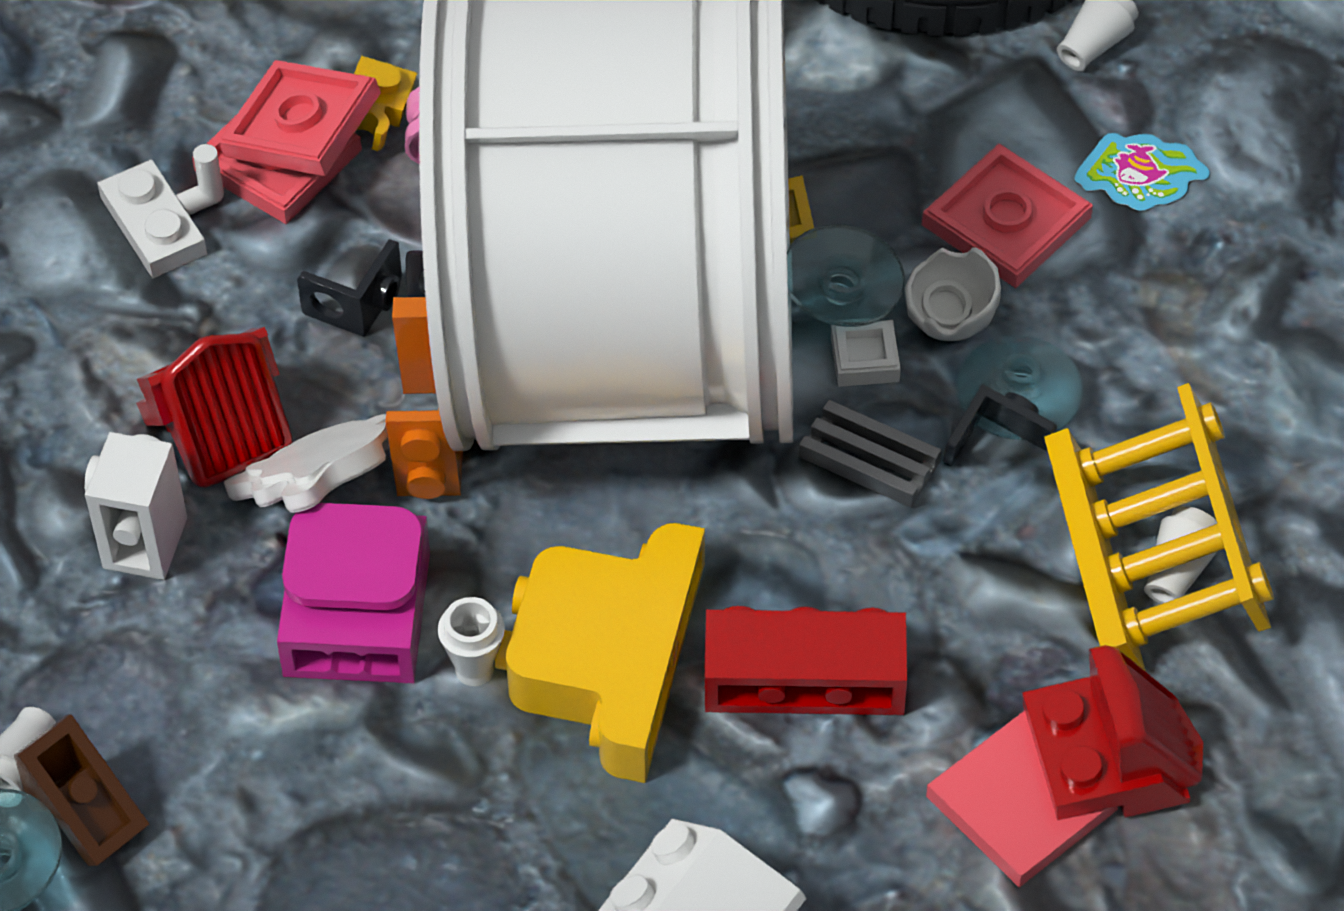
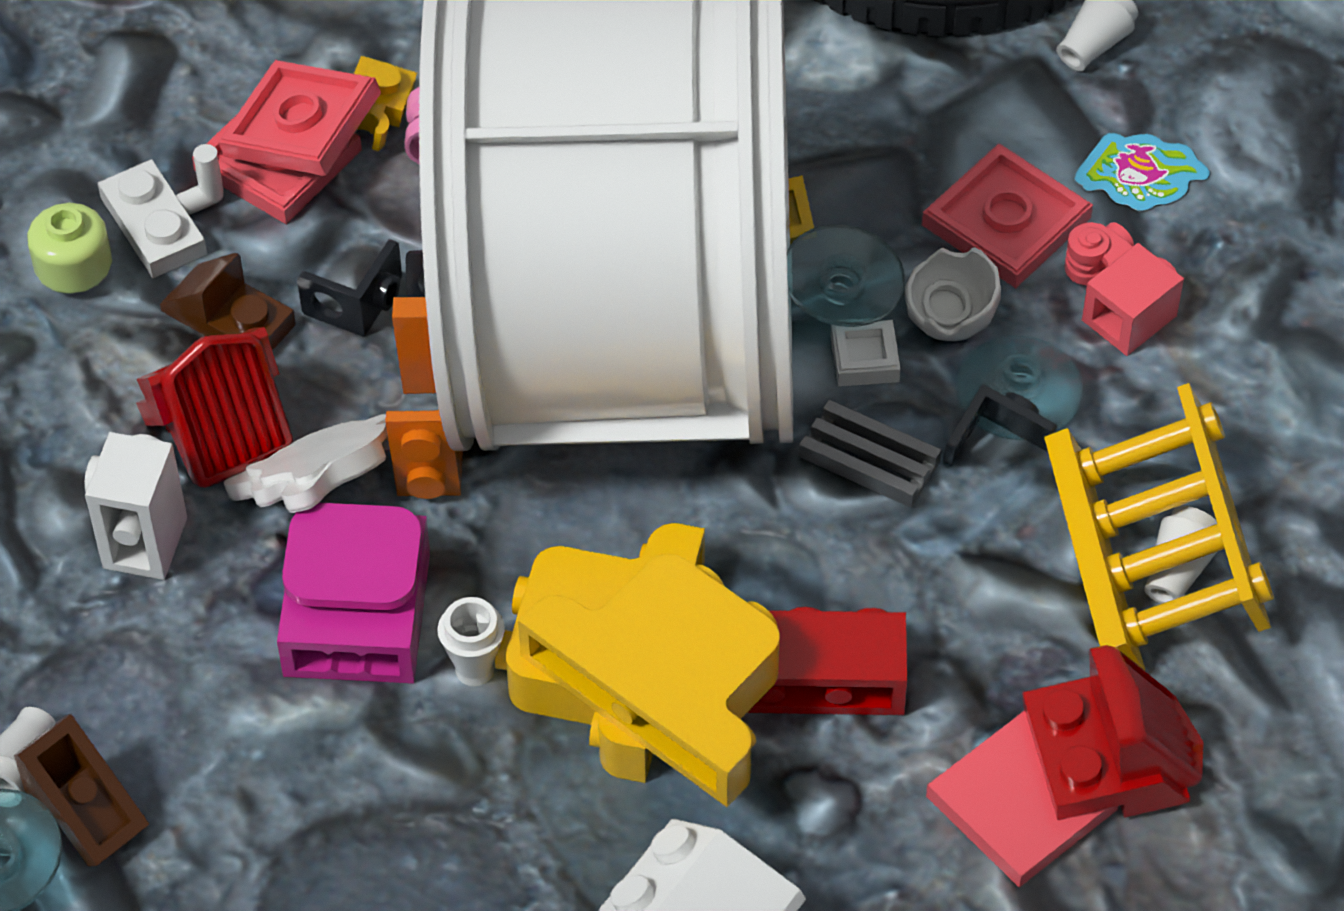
none -> yellowish green head [27,203,112,294]
none -> reddish brown slope [160,253,296,351]
none -> yellow brick [518,554,779,807]
none -> coral brick [1064,222,1184,356]

